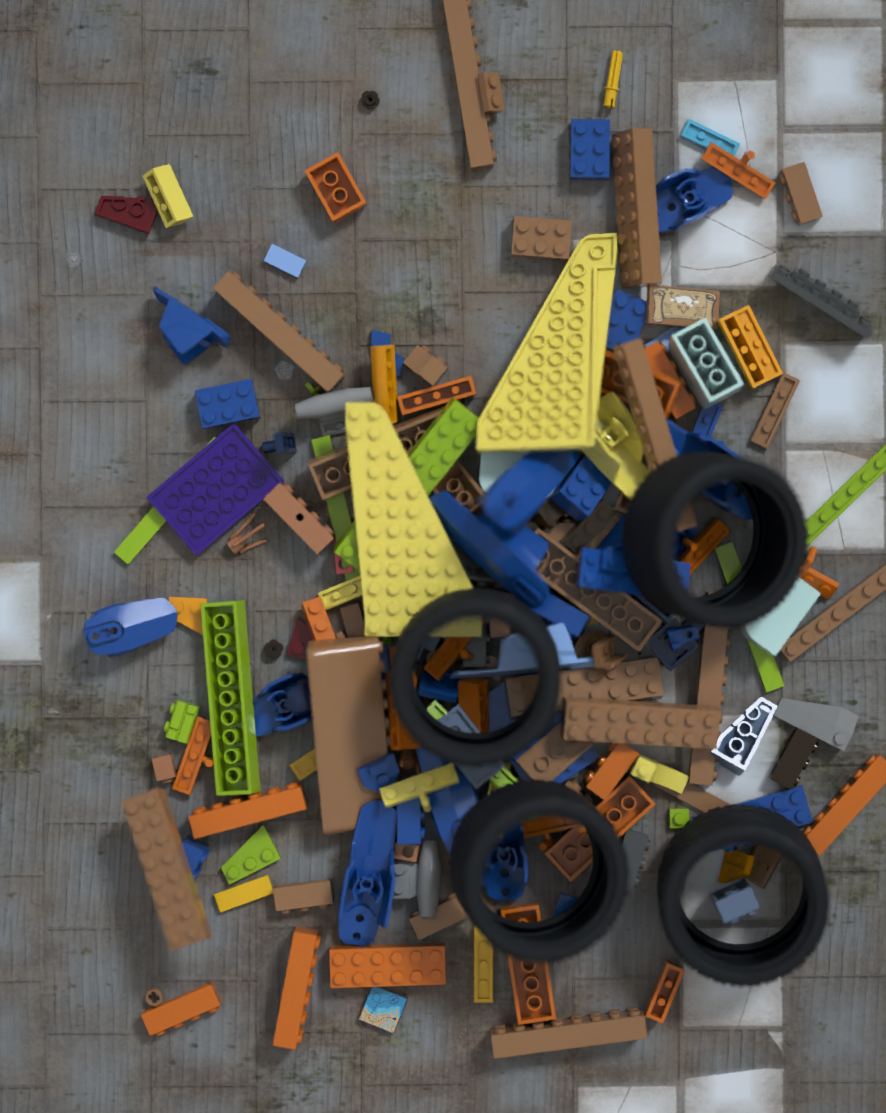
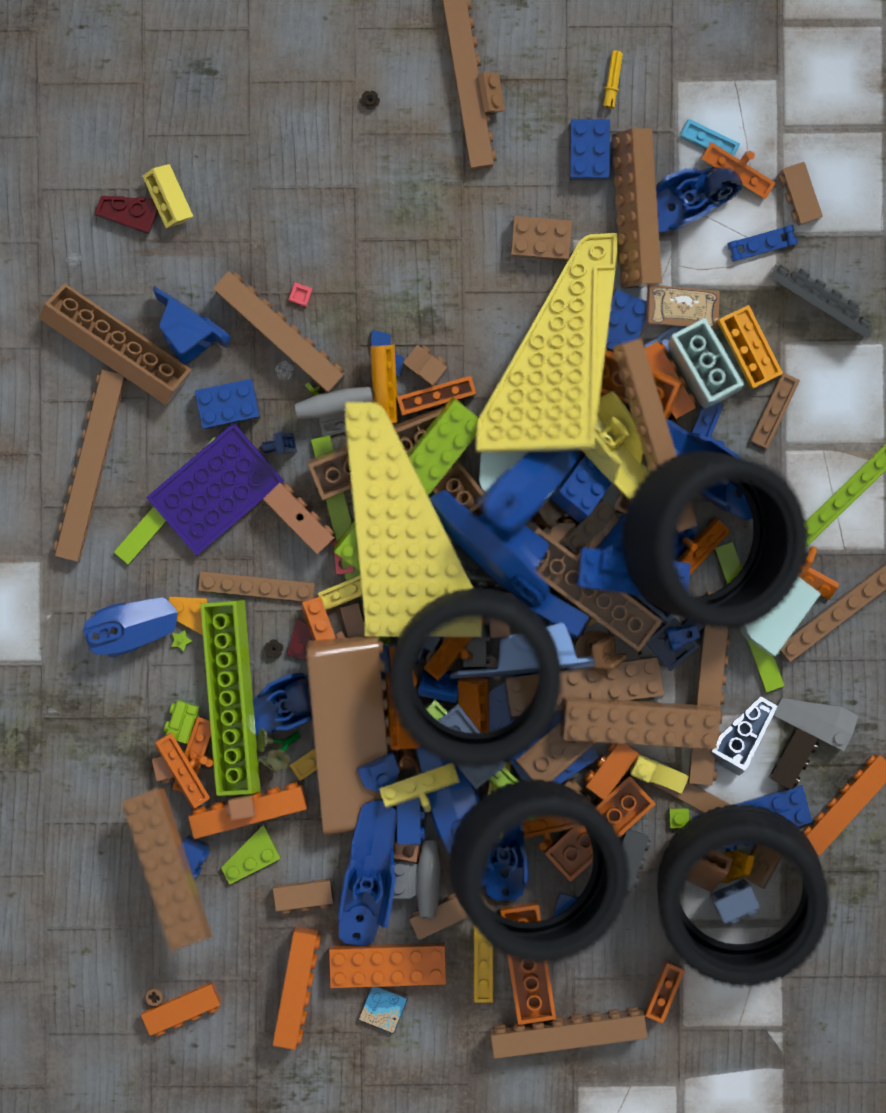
yellow tile [214,875,273,912] -> none
nougat plant [227,513,268,554] -> none
light blue tile [264,244,307,278] -> none
orange brick [305,152,367,224] -> none
none -> medium nougat brick [39,283,192,405]
none -> medium nougat brick [53,369,126,562]
none -> orange plate [154,733,210,809]
none -> lime piece [171,629,192,651]
none -> medium nougat plate [198,571,315,601]
none -> nougat brick [226,795,256,820]
none -> olive plant [257,728,301,774]
none -> coral tile [288,282,313,307]
none -> nougat brick [686,850,733,893]
none -> dark blue cylinder [703,167,743,204]
none -> blue plate [727,225,798,262]

